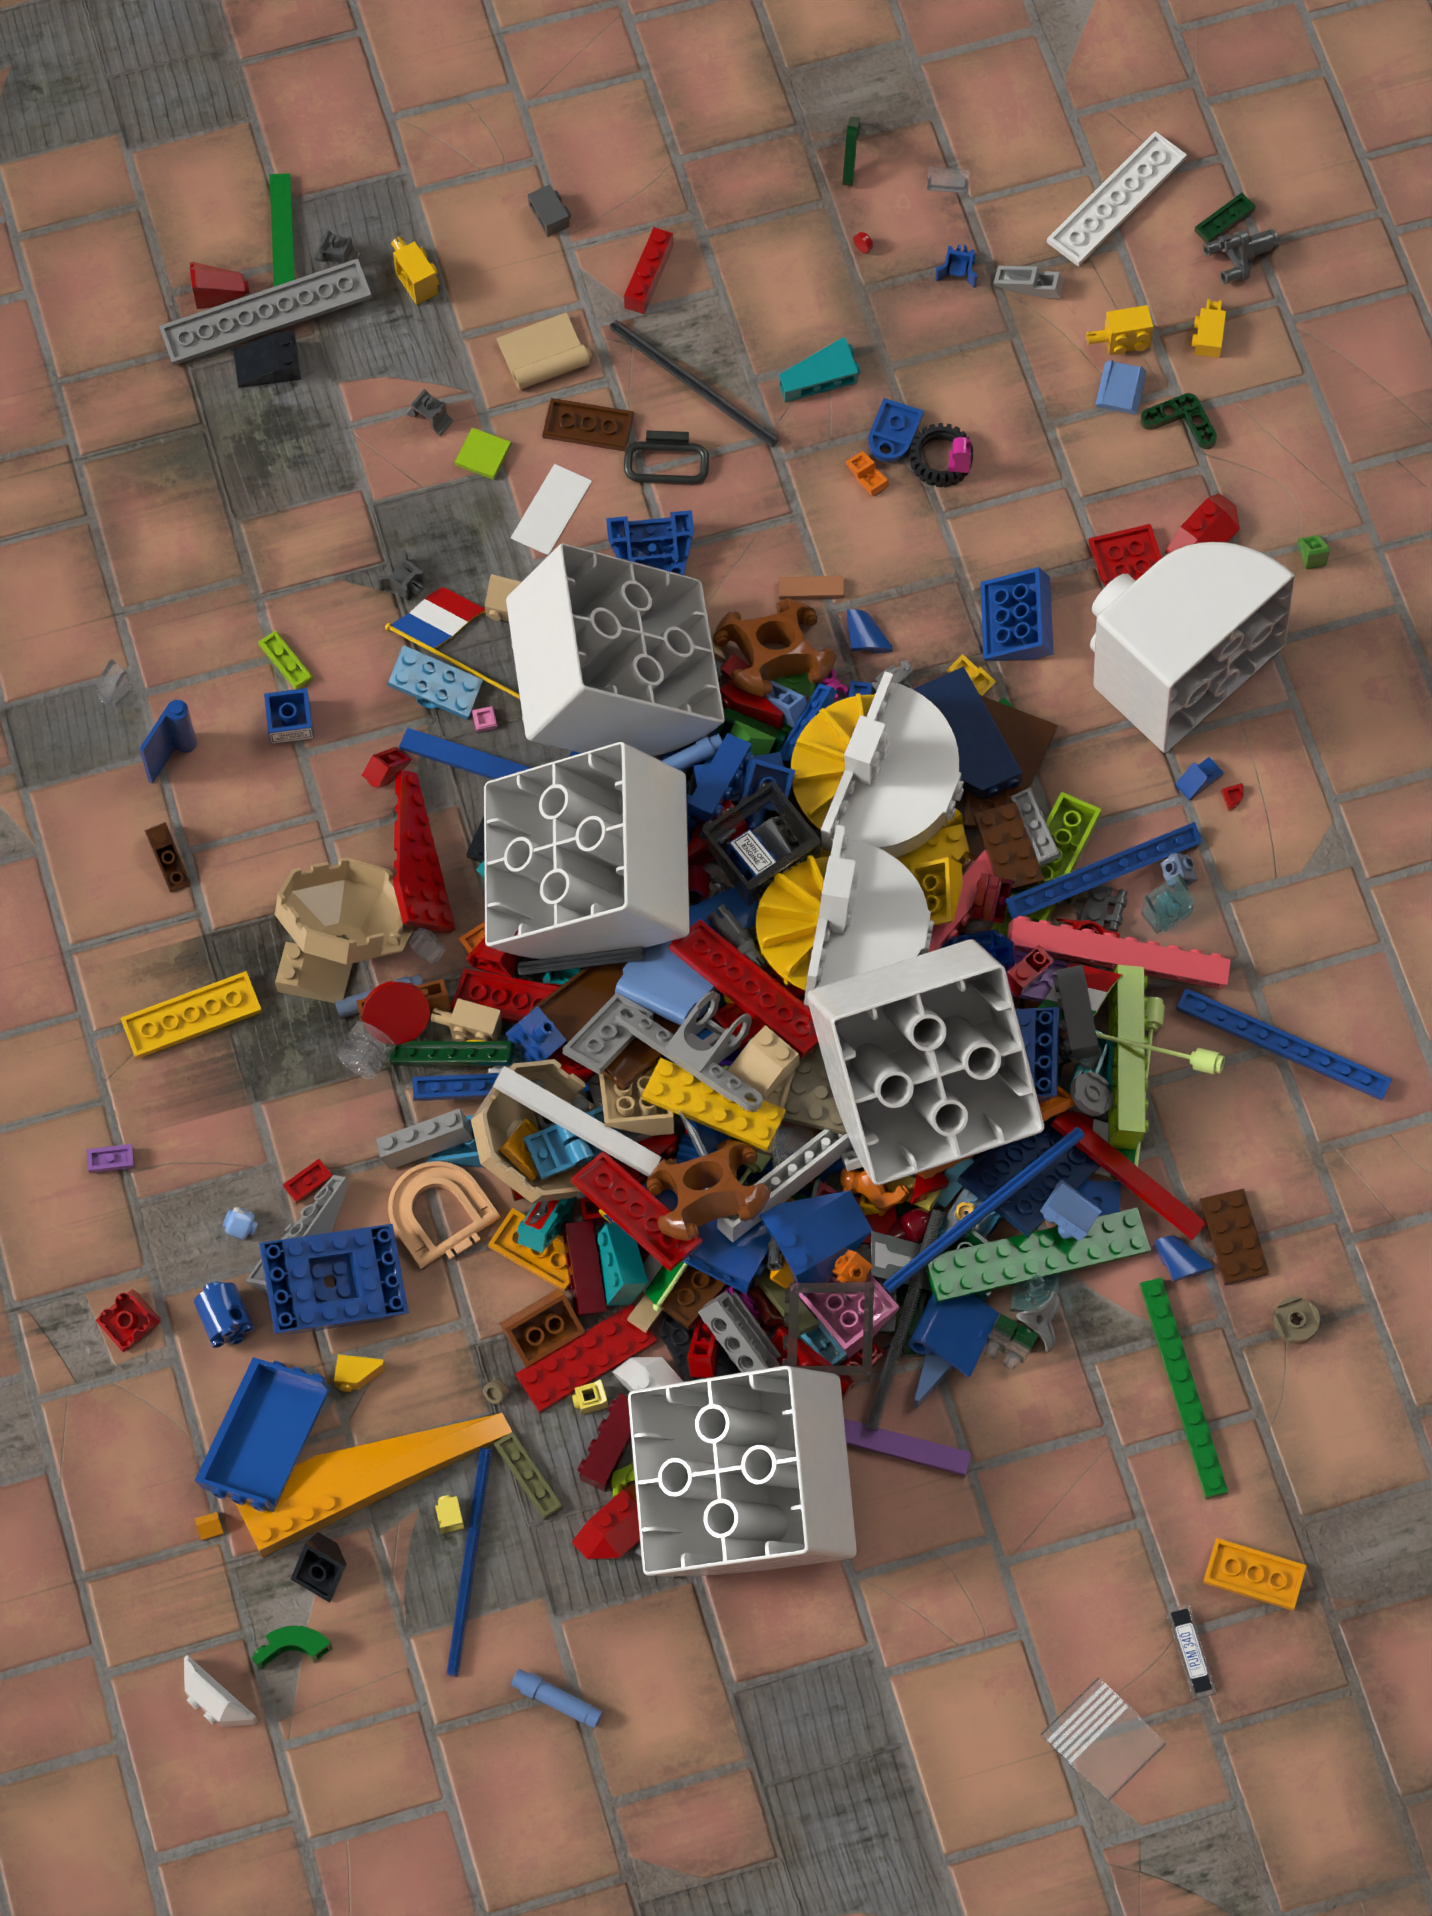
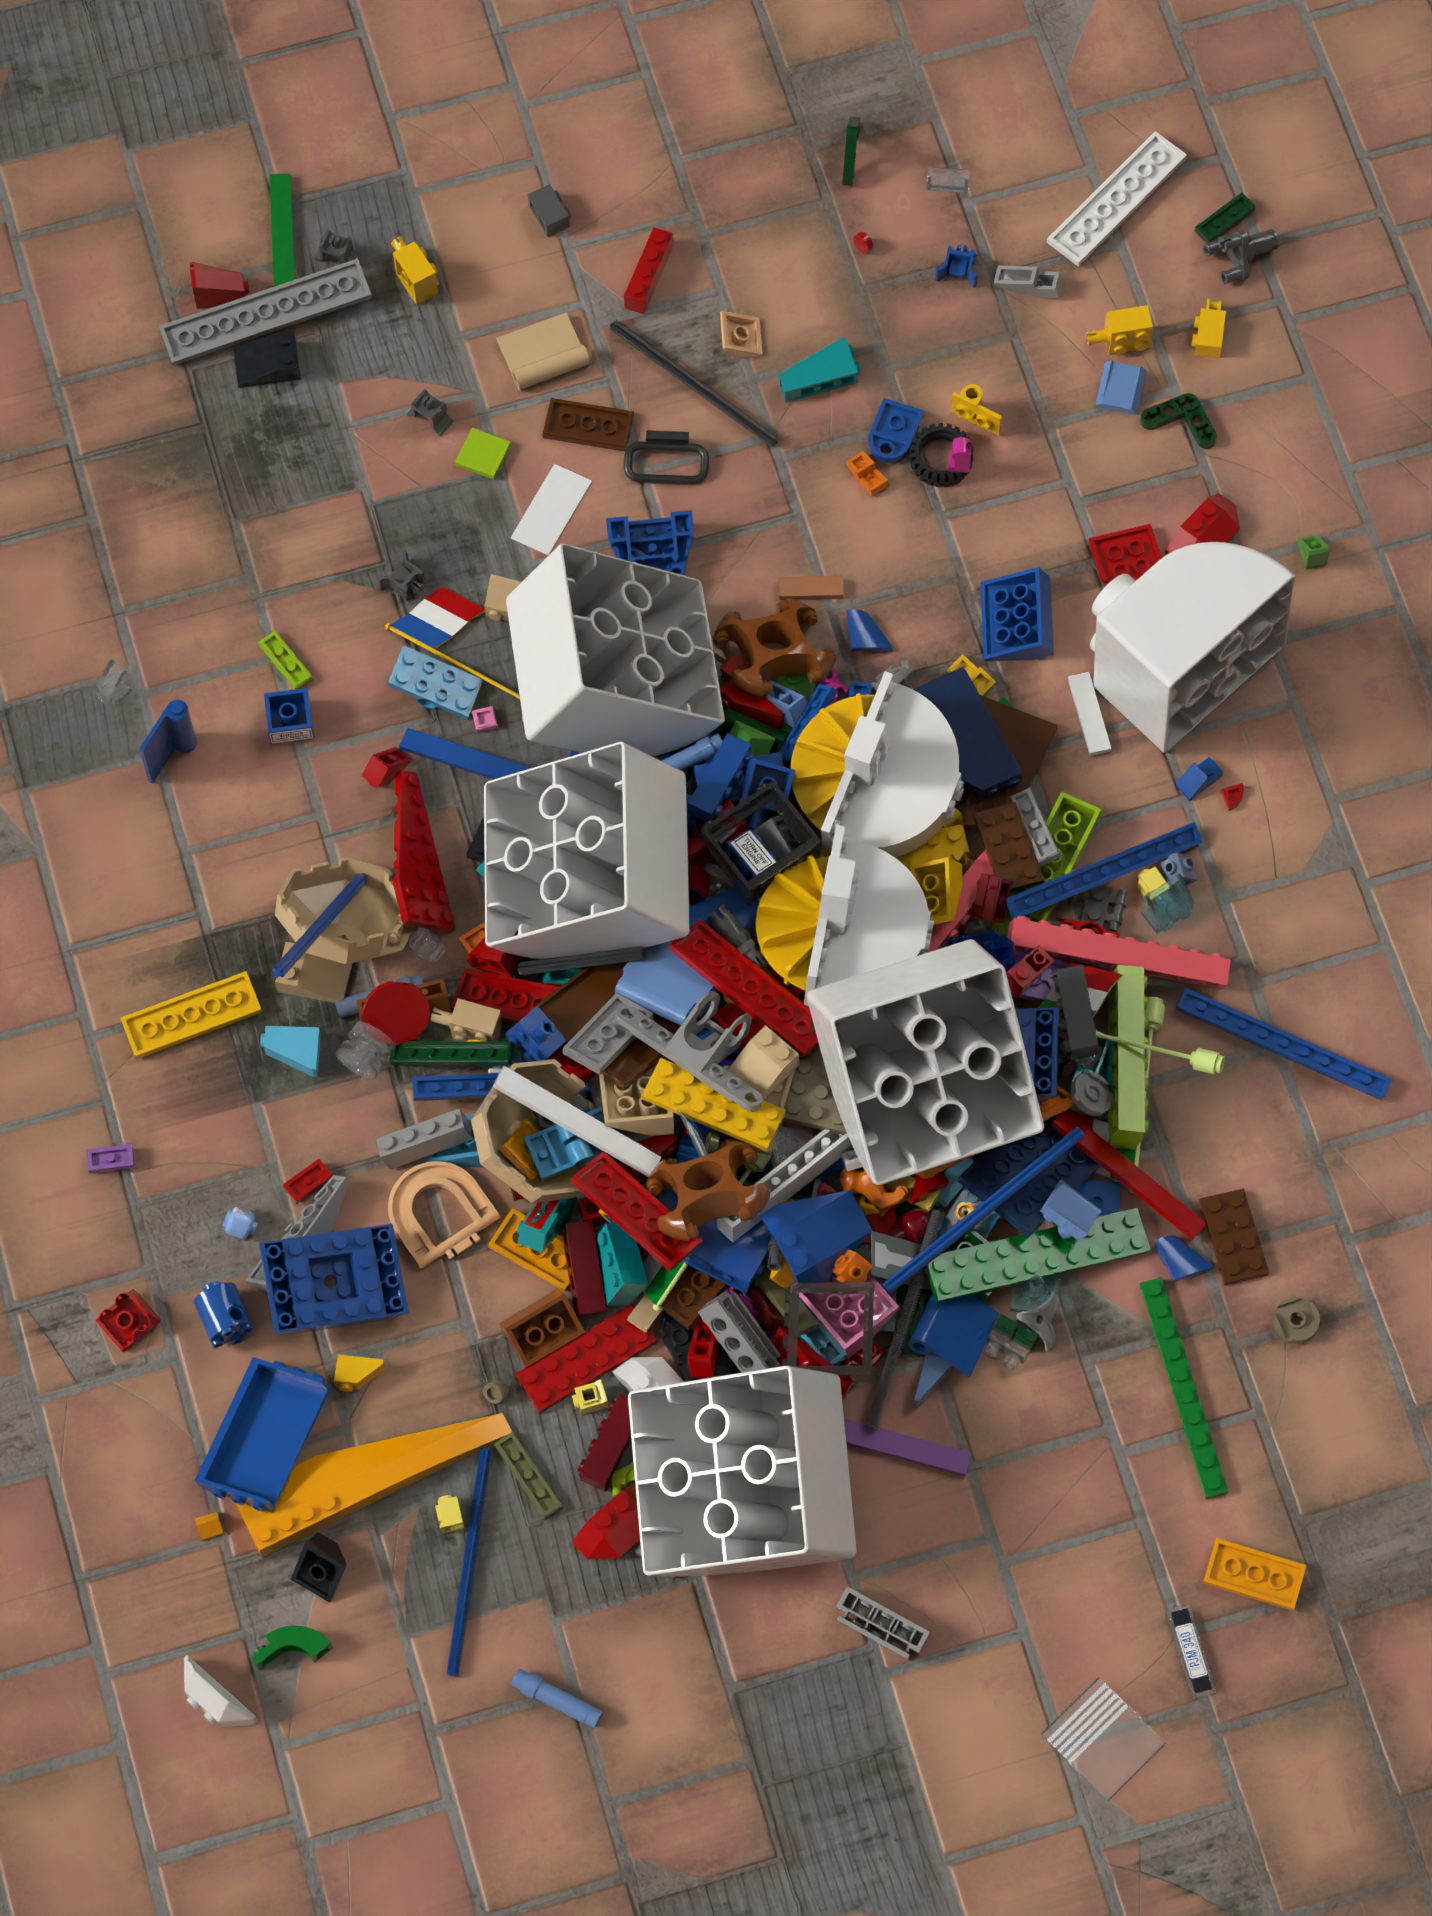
reddish brown slope [144,822,191,892] -> none
none -> medium azure slope [261,1026,321,1077]
none -> blue axle [272,873,368,978]
none -> olive tile [704,1131,720,1154]
none -> light nougat slope [720,311,763,358]
none -> light grey brick [836,1586,932,1660]
none -> yellow piece [951,384,1002,436]
none -> white tile [1068,672,1112,756]
none -> light yellow window [1137,867,1170,907]

